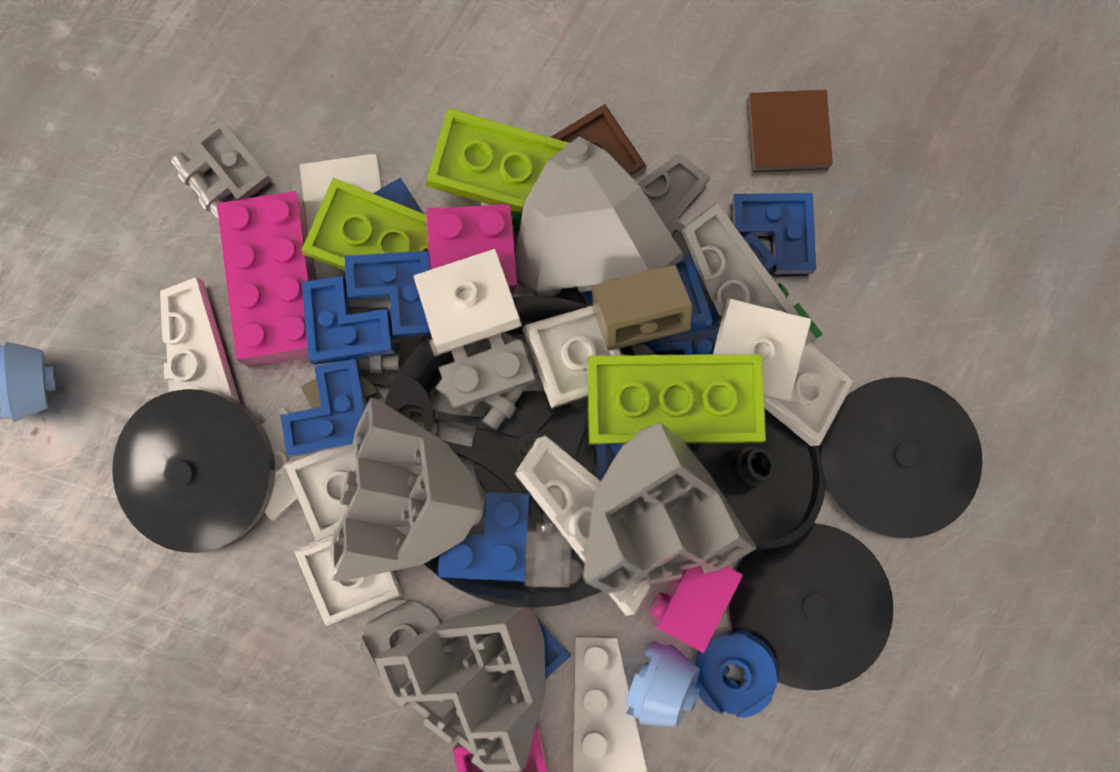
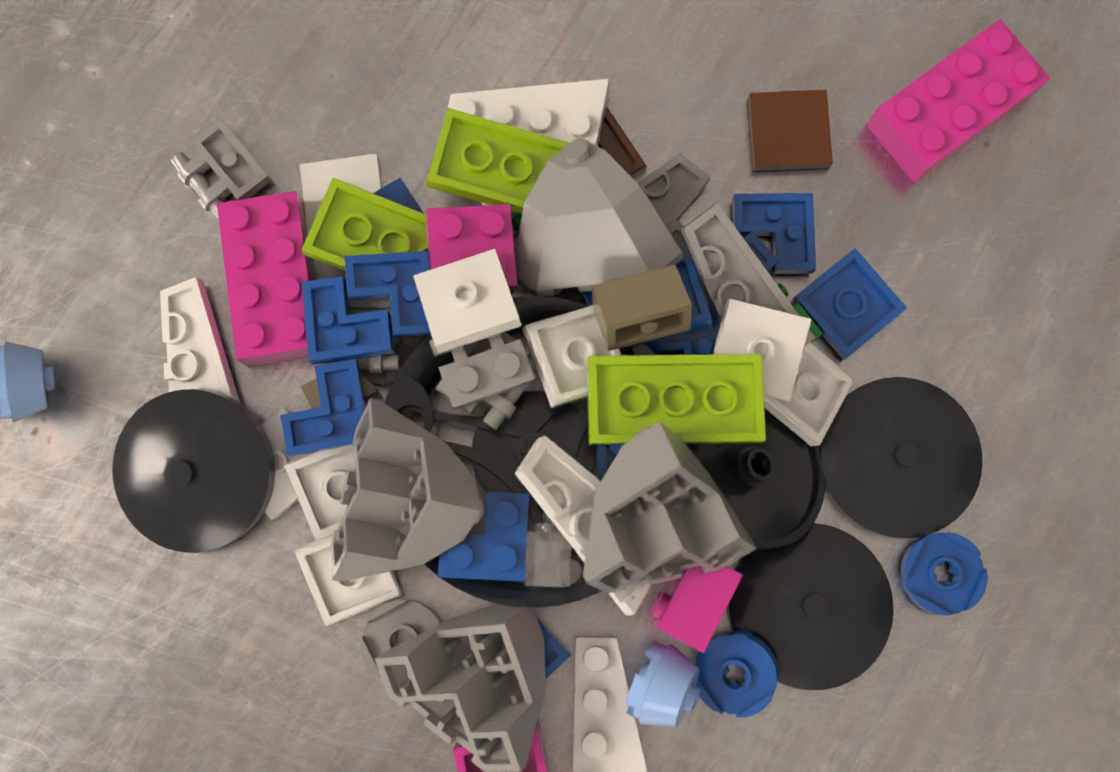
none -> white wing [448,79,610,146]
none -> blue plate [792,248,907,360]
none -> dark pink brick [866,19,1051,184]
none -> blue plate [900,532,988,615]

